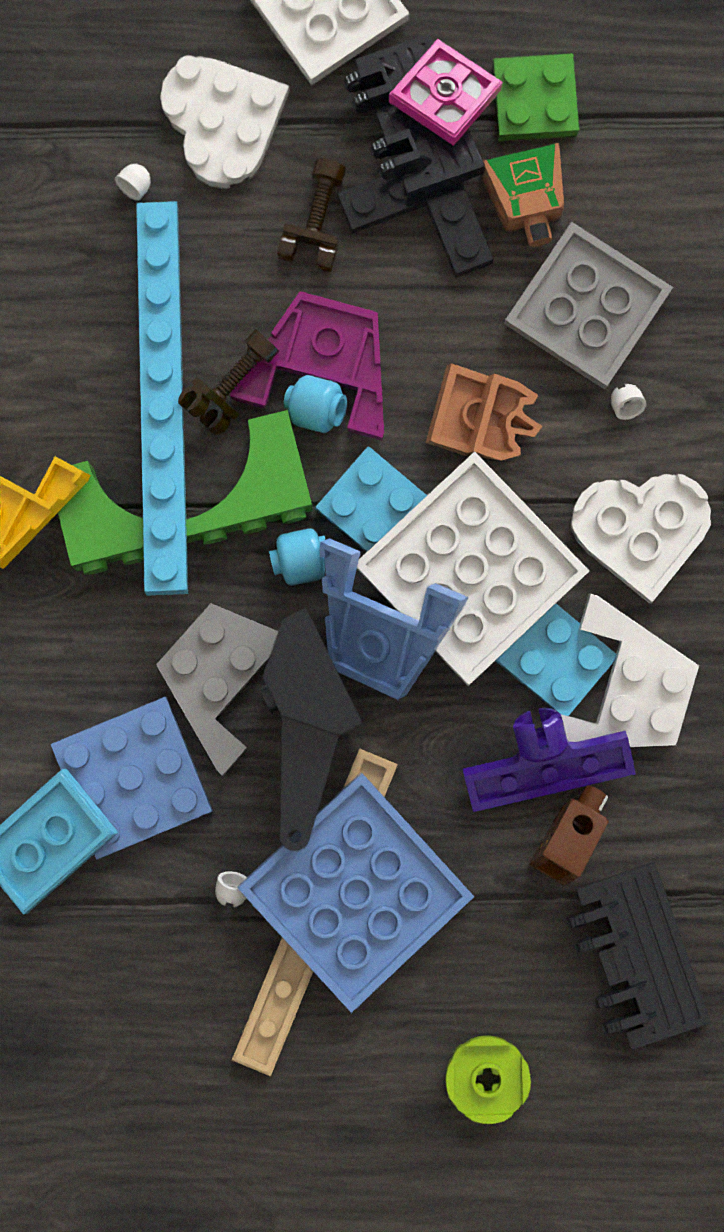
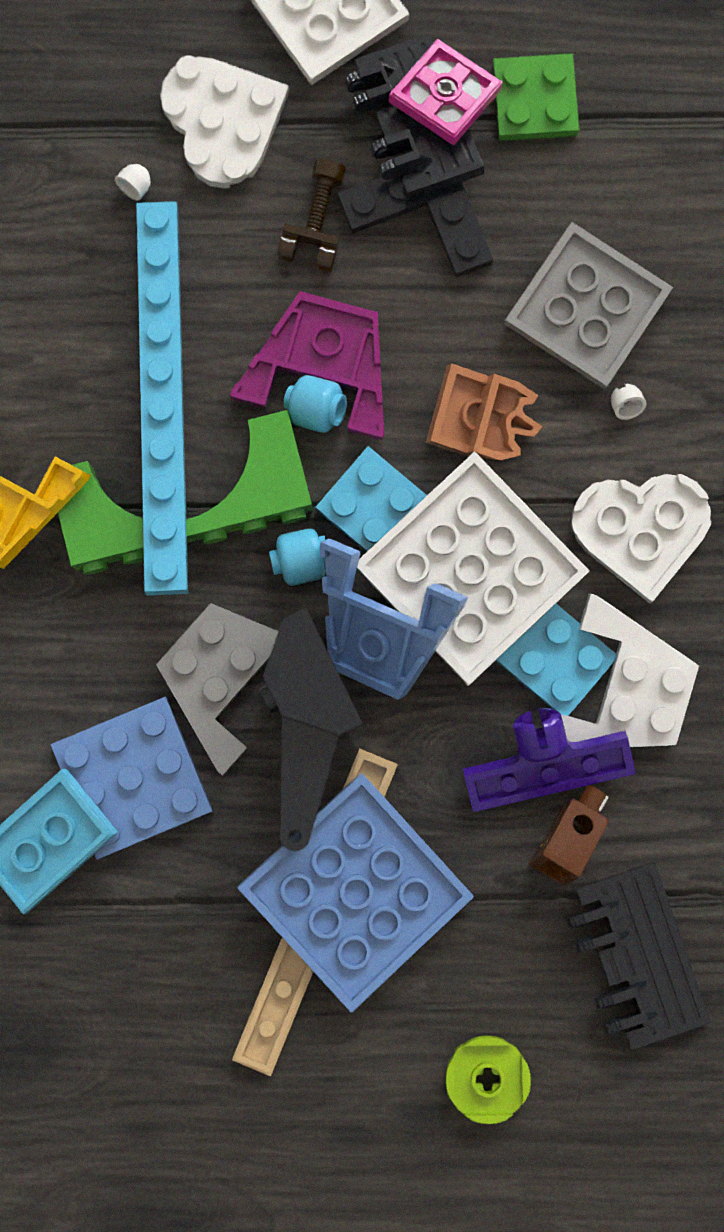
dark brown bar [178,329,280,435] -> none
white hinge [215,871,247,907] -> none
torso [481,143,564,247] -> none

